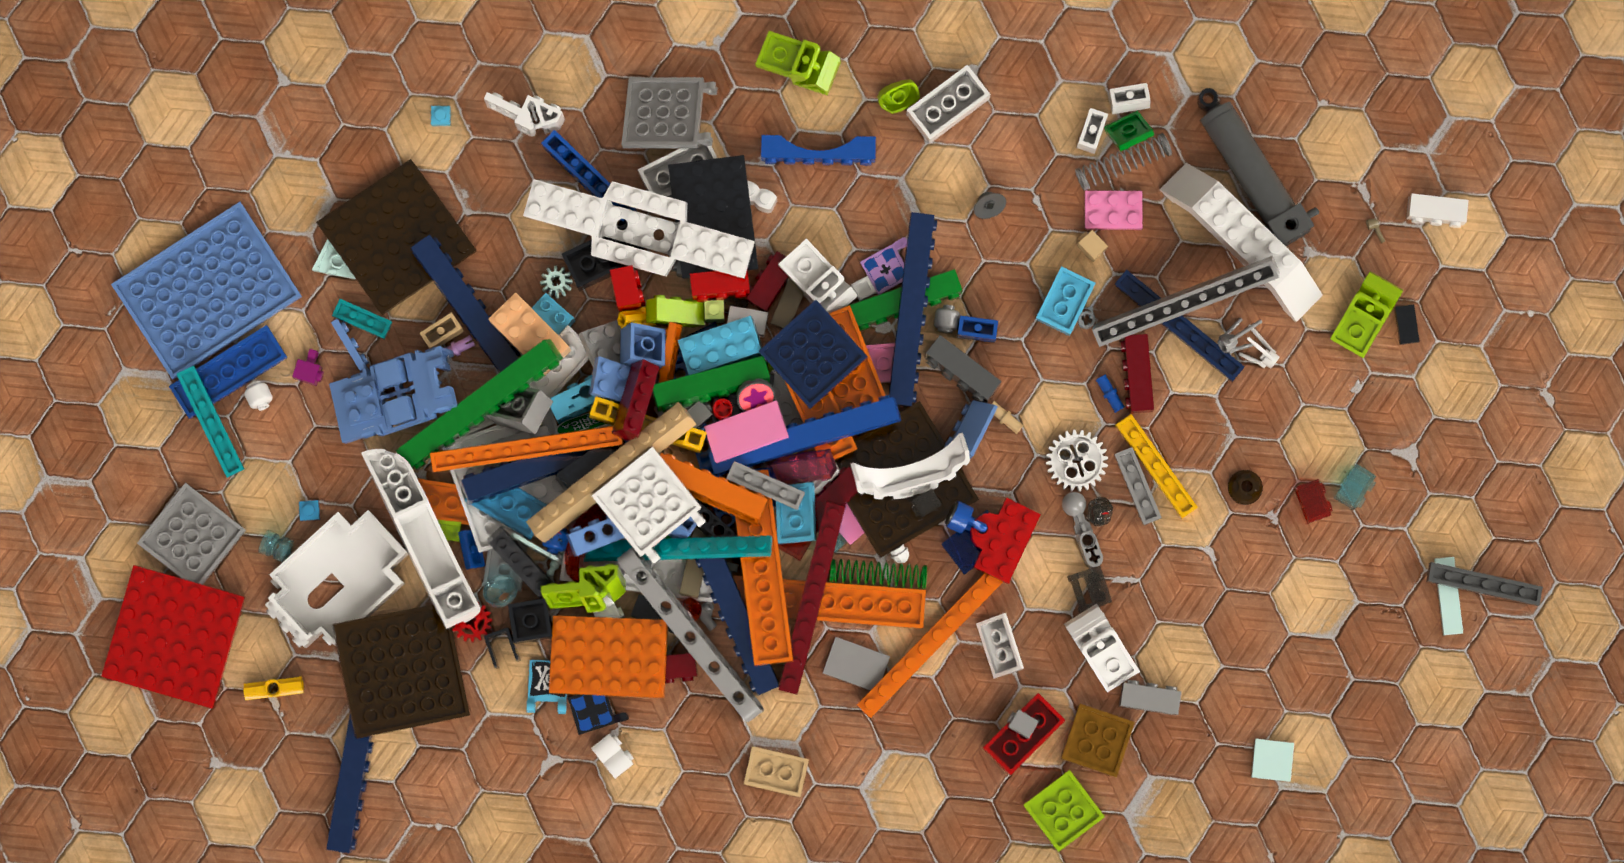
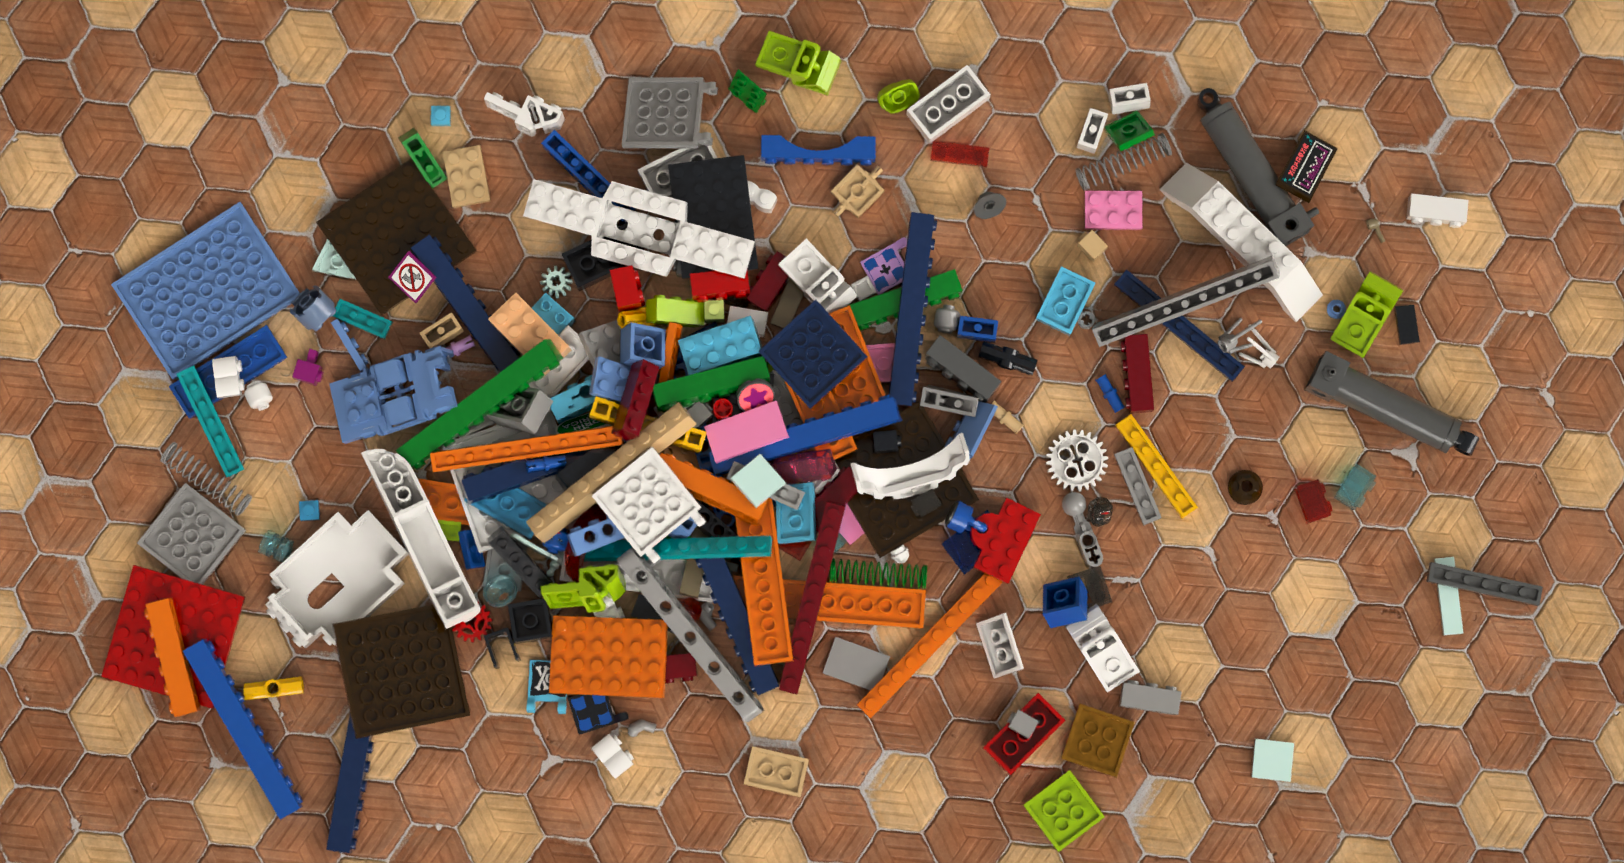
none -> orange brick [144,598,201,717]
none -> light grey piece [160,442,252,516]
none -> blue brick [183,639,303,820]
none -> white brick [212,356,245,399]
none -> sand blue brick [290,286,336,331]
none -> piece [389,251,437,303]
none -> green slope [398,128,447,189]
none -> tan plate [443,145,491,208]
none -> blue pin [526,454,566,473]
none -> light grey arm [628,719,657,737]
none -> green hinge [728,69,767,114]
none -> light aqua tile [730,454,786,508]
none -> tan plate [831,164,885,218]
none -> black brick [872,430,901,454]
none -> light grey slope [920,385,979,417]
none -> clear red plate [930,141,989,167]
none -> black piece [978,341,1038,376]
none -> blue brick [1043,576,1088,628]
none -> tile [1275,130,1338,203]
none -> dark grey piece [1305,351,1479,456]
none -> medium blue plate [1327,300,1346,319]

